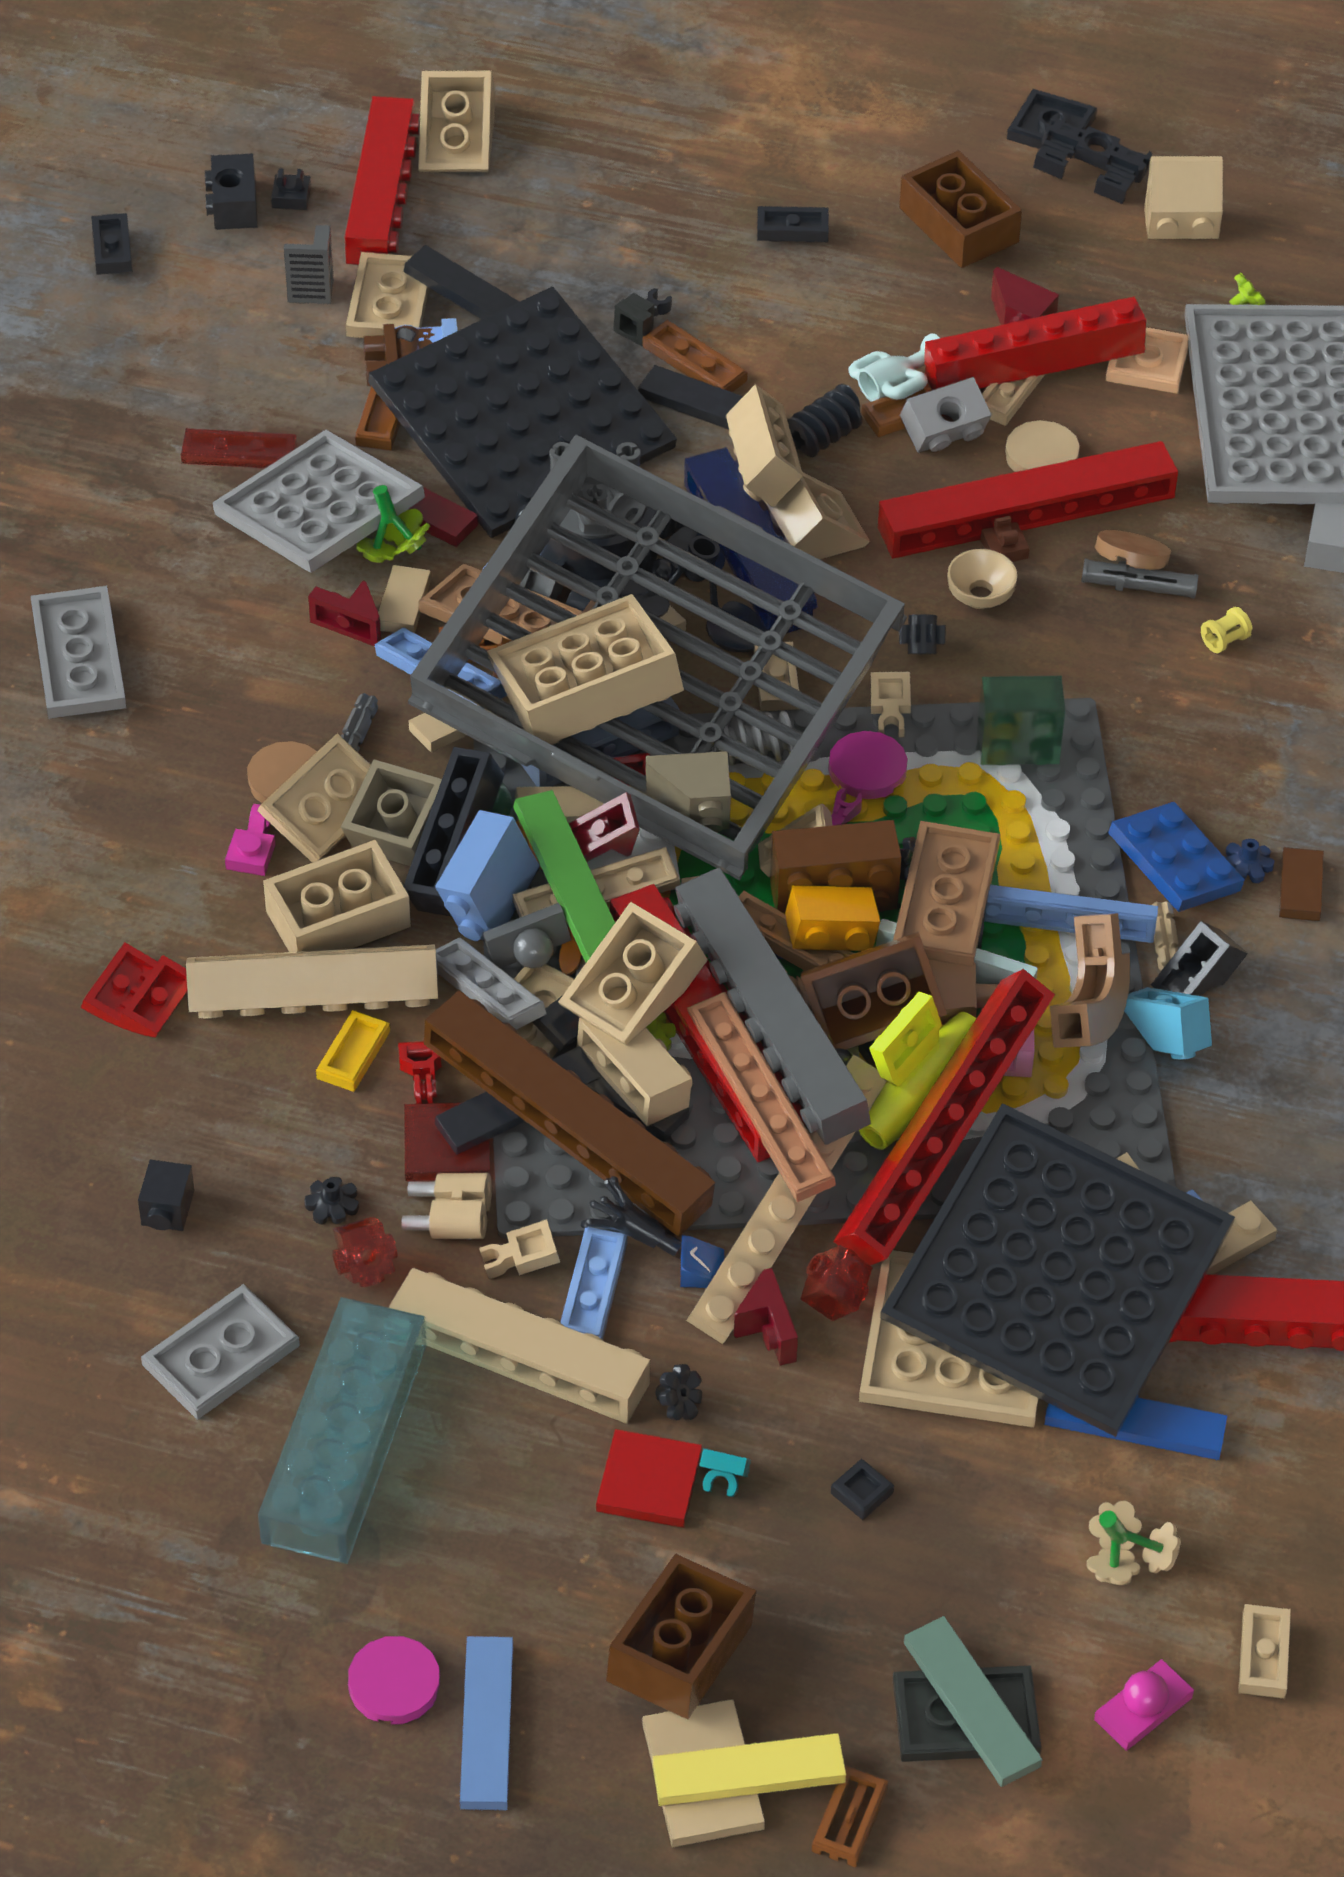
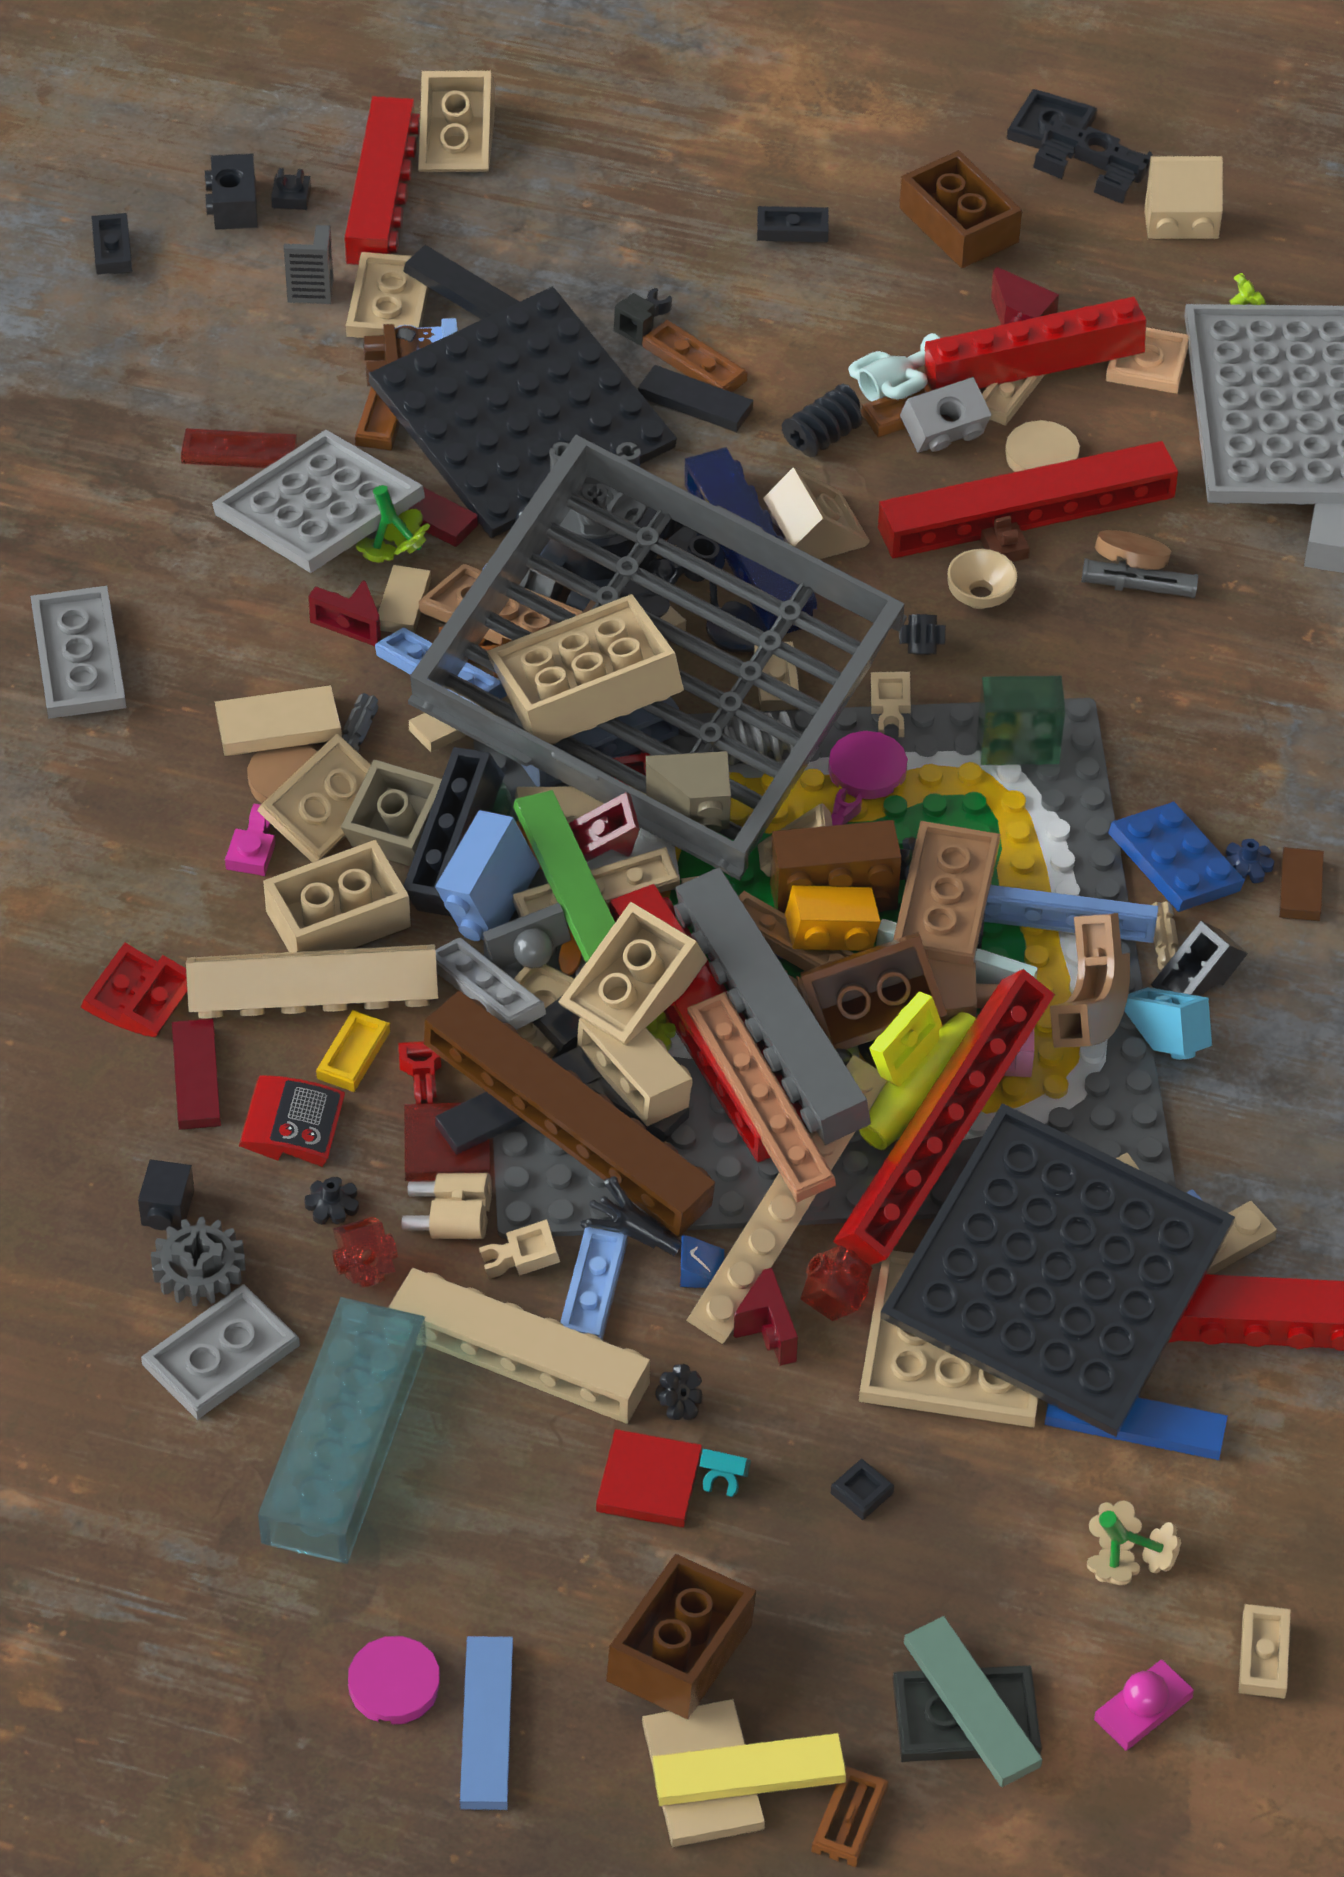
tan brick [726,384,803,507] -> none
light yellow bush [1201,606,1252,654] -> none
none -> dark grey gear [151,1217,246,1306]
none -> dark red tile [172,1018,221,1130]
none -> tan tile [215,685,342,756]
none -> slope [239,1075,345,1167]

